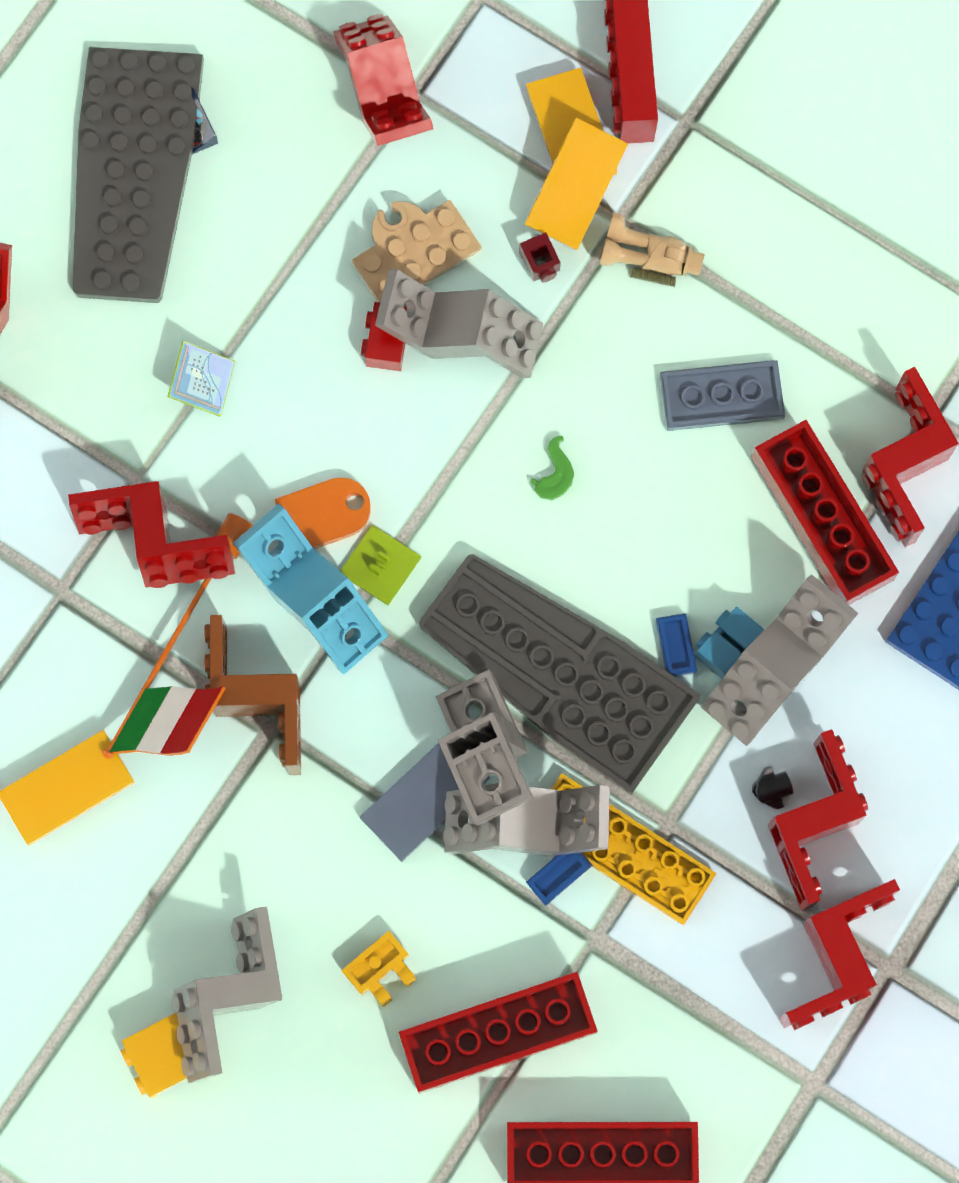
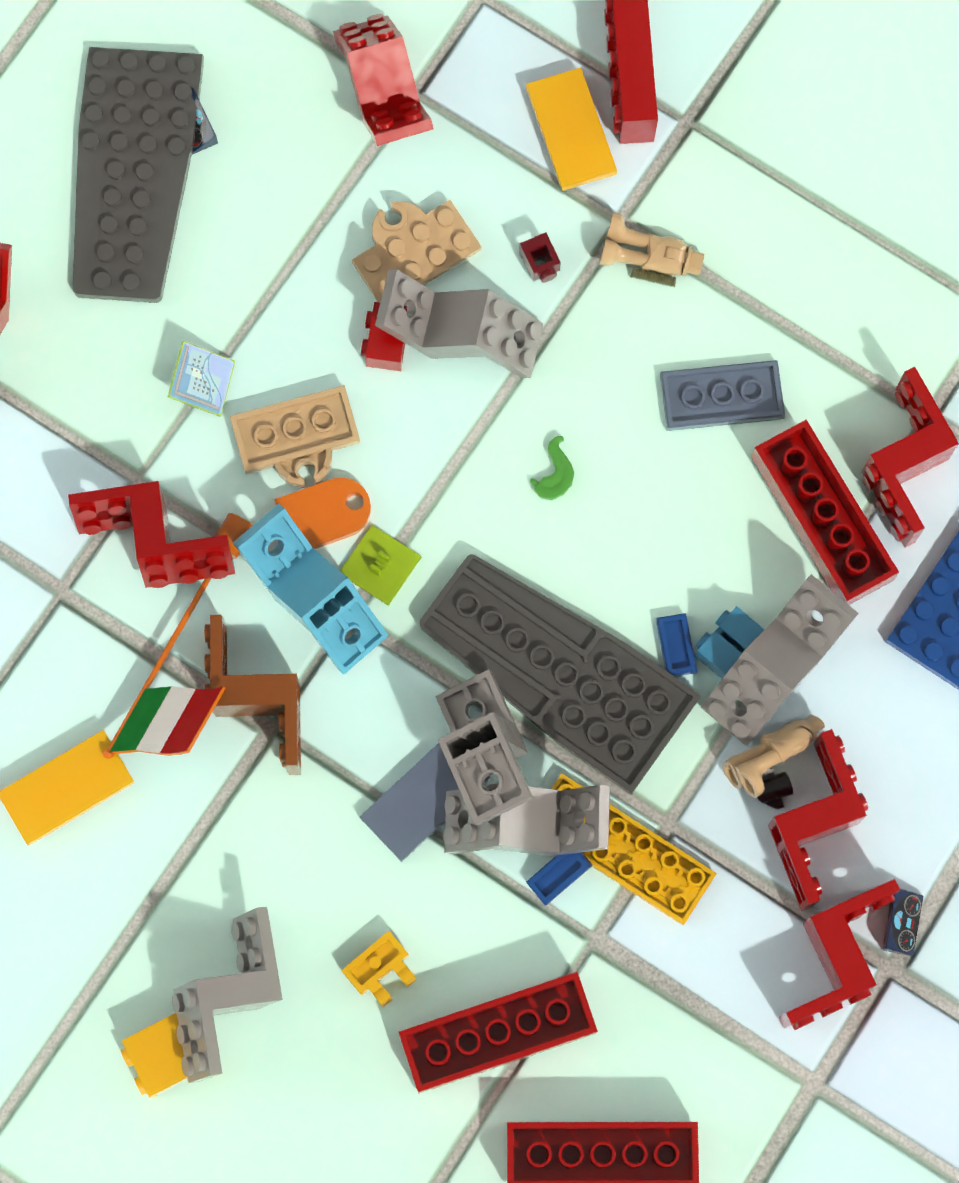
yellow tile [524,118,628,250] -> none
none -> tan plate [230,385,361,488]
none -> tan piece [722,714,825,798]
none -> slope [882,889,924,957]

